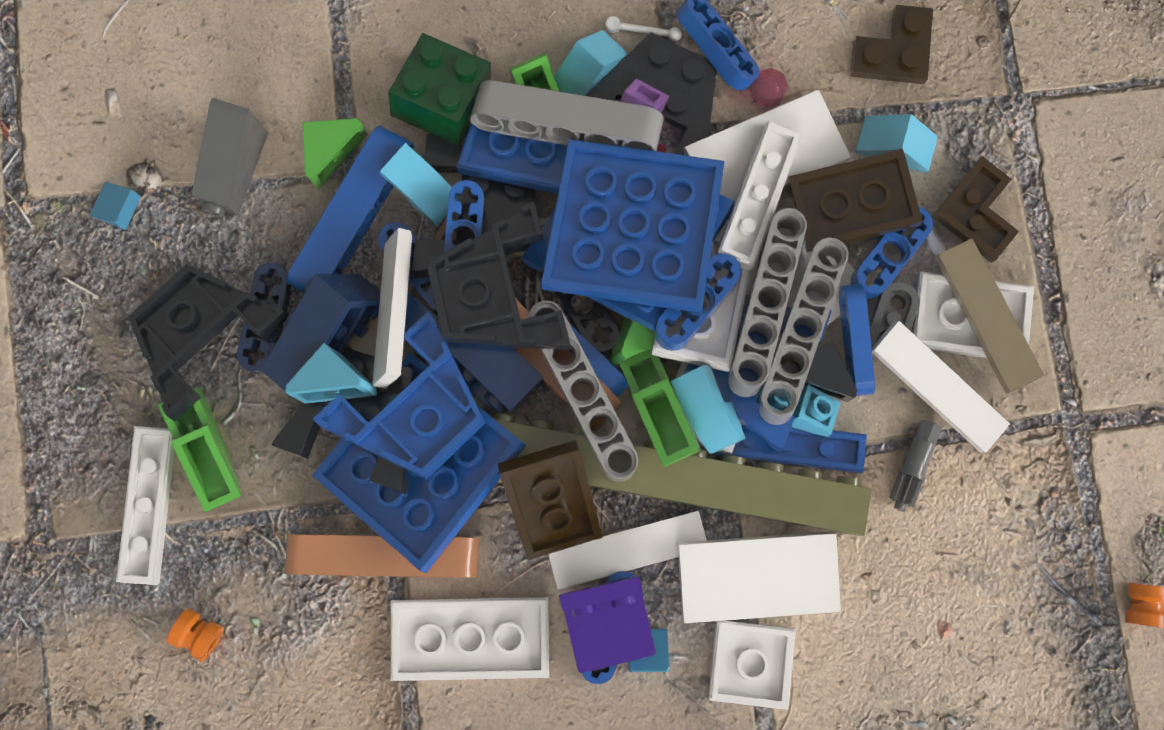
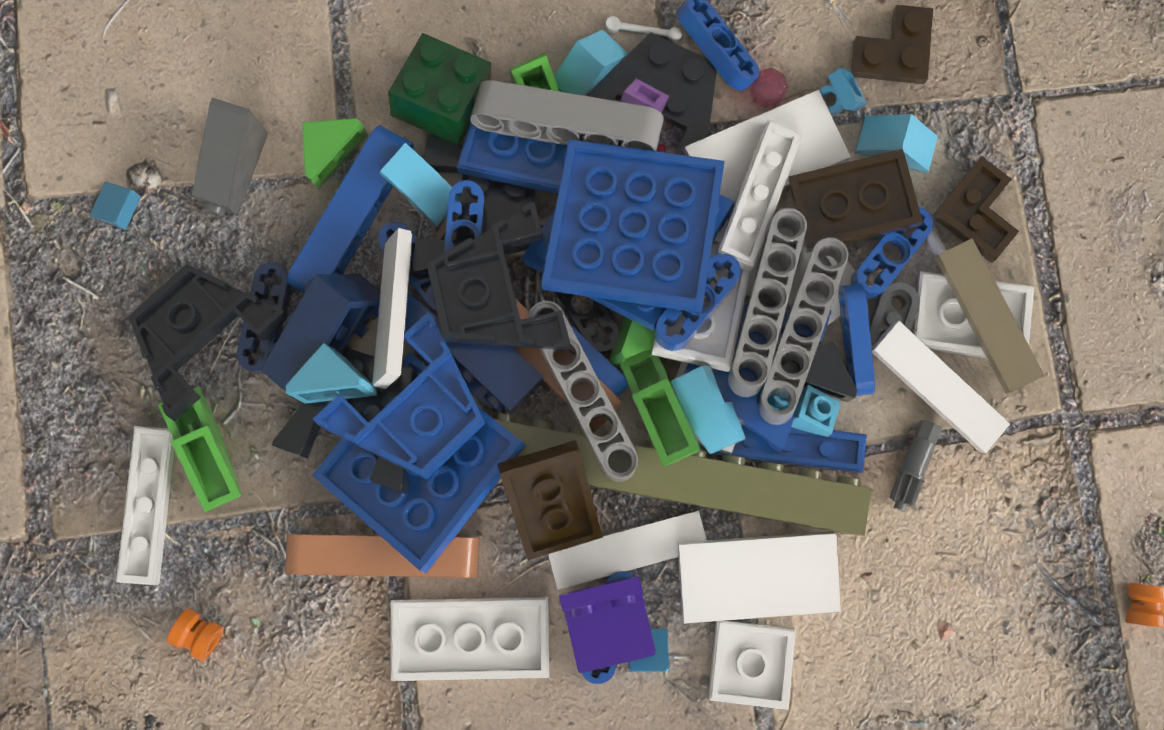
none -> dark azure tile [819,68,868,114]

